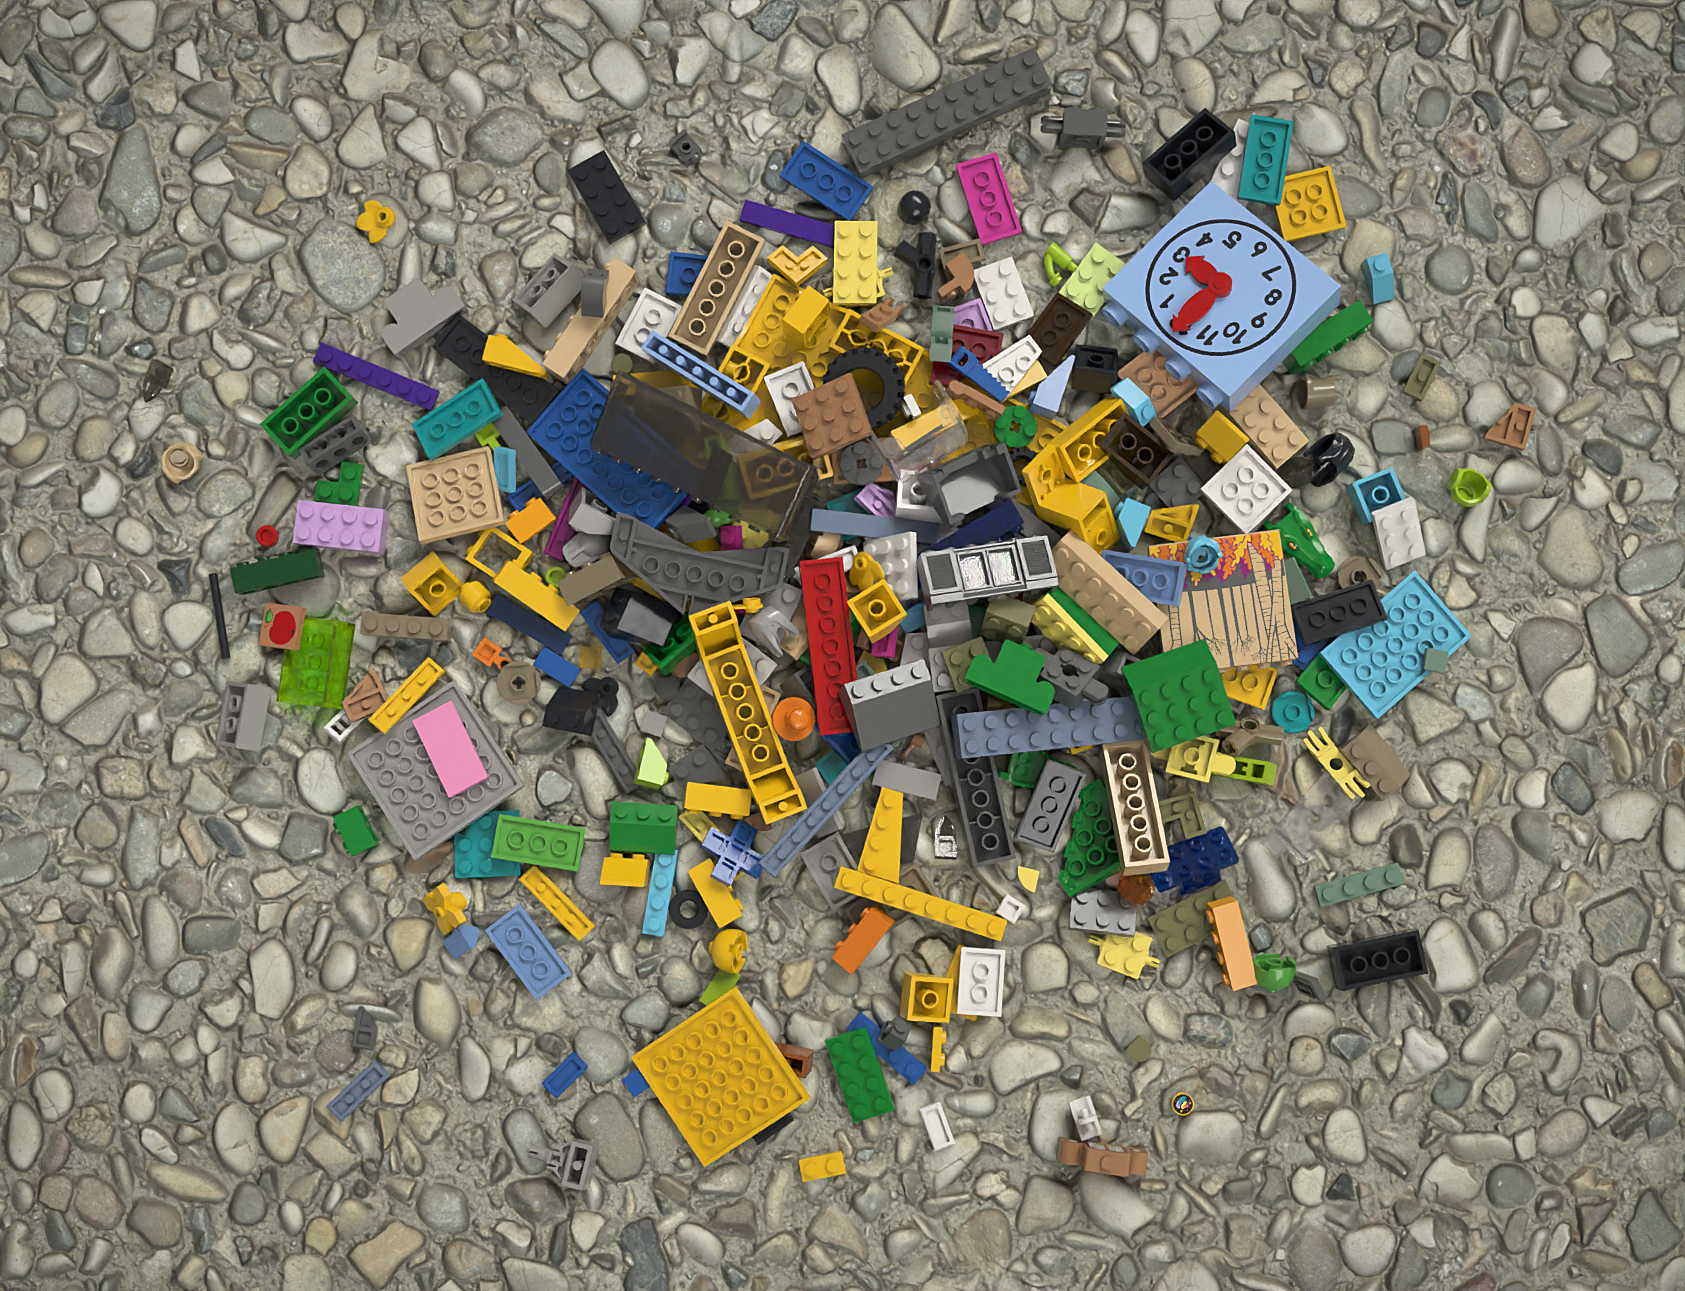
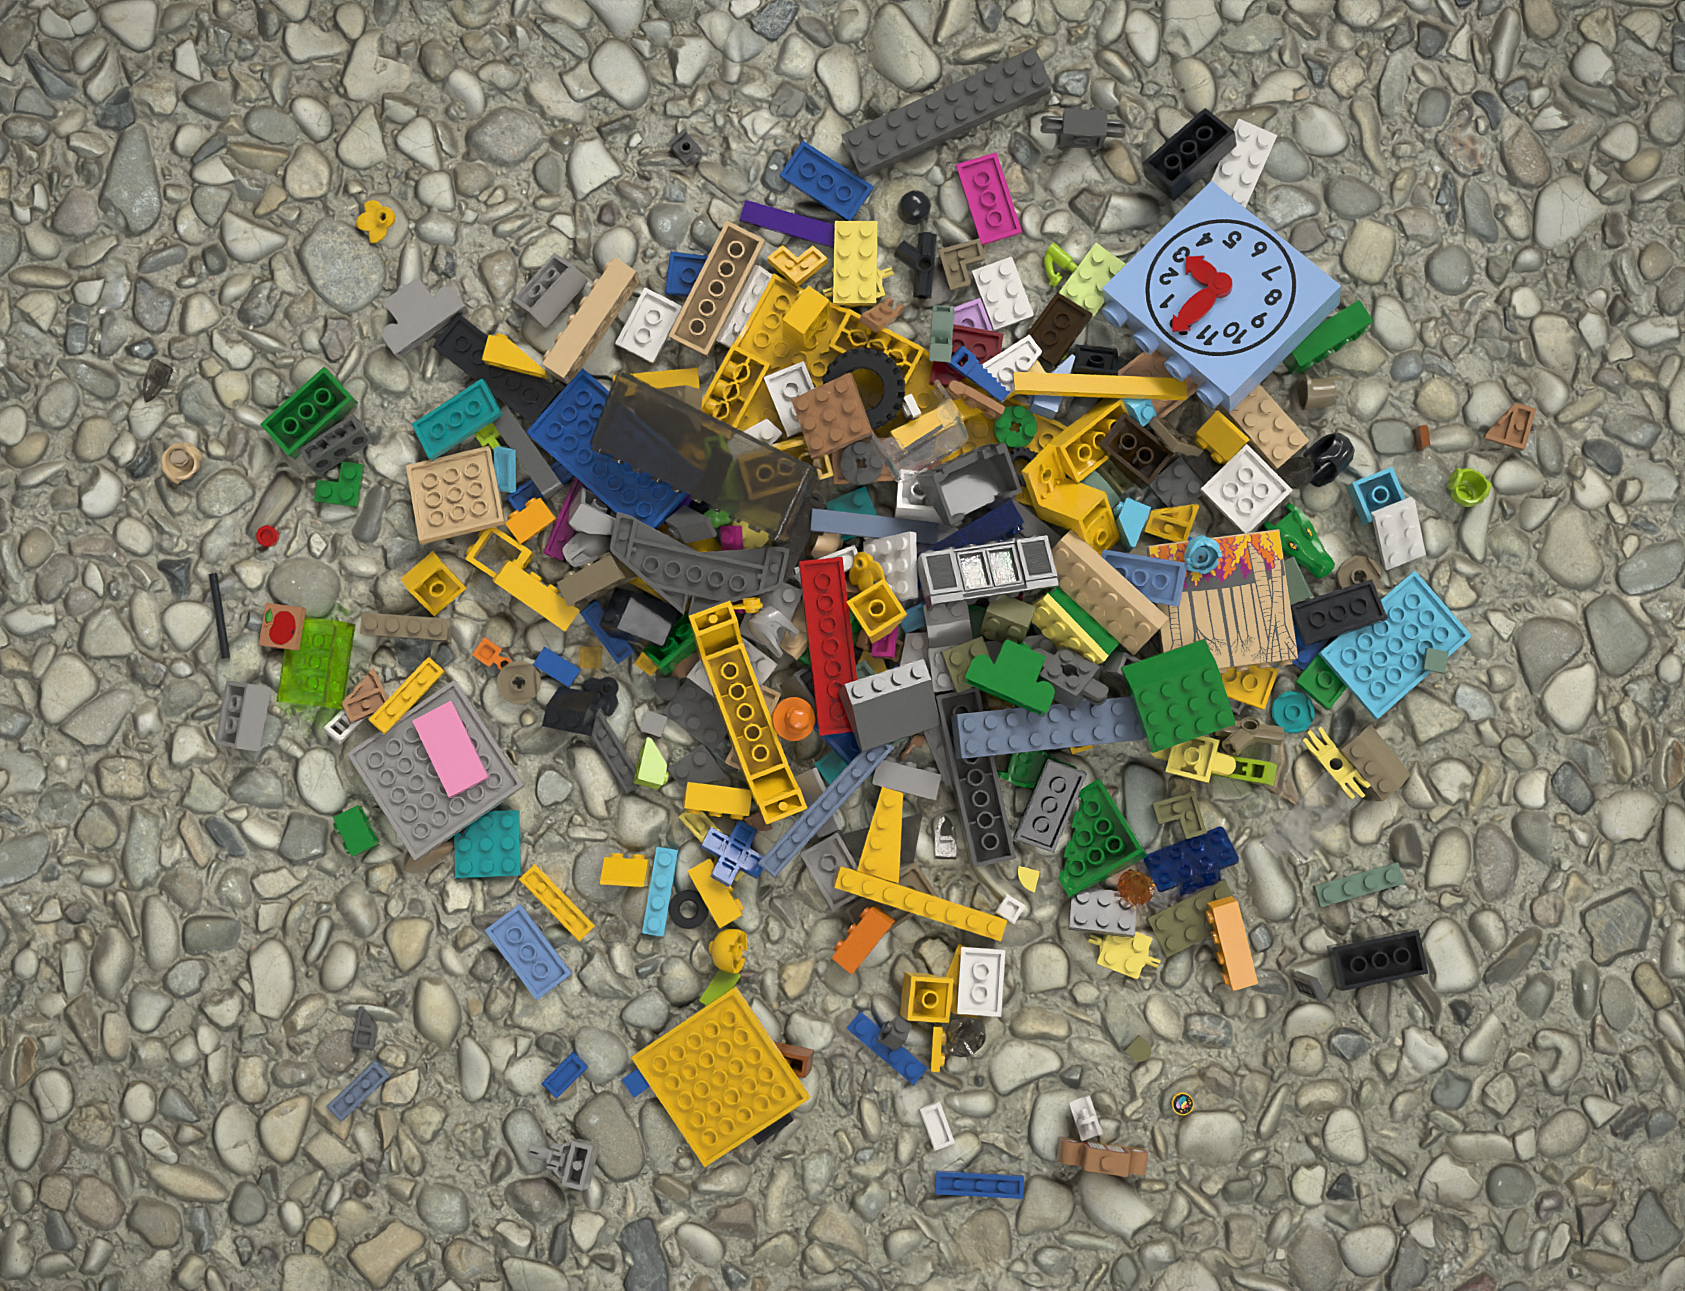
dark green brick [230,547,325,596] -> none
lavender brick [293,500,390,555] -> none
dark purple plate [313,342,440,411] -> none
yellow plant [422,883,467,935] -> none
medium blue tile [442,925,479,960] -> none
yellow head [459,581,491,613] -> none
dark blue tile [486,594,573,655] -> none
bright green plate [491,814,586,871] -> none
lime tile [545,567,566,589] -> none
black plate [567,150,646,245] -> none
dark grey brick [581,268,609,318] -> none
green slope [609,801,679,855] -> none
olive tile [611,354,633,375] -> none
light blue brick [641,330,761,419] -> none
yellow plate [799,1150,846,1182] -> none
green plate [825,1025,895,1123] -> none
lavender wing [854,484,896,518] -> none
medium nougat brick [936,252,974,302] -> none
tan brick [1100,739,1170,876] -> none
teal plate [1237,114,1294,206] -> none
bright green cylinder [1252,953,1296,993] -> none
yellow plate [1273,166,1346,242] -> none
medium azure slope [1360,253,1394,305] -> none
olive plate [1401,353,1441,402] -> none
none -> blue plate [935,1170,1024,1199]
none -> clear smoke hair [945,1016,986,1058]
none -> yellow tile [1013,372,1187,401]

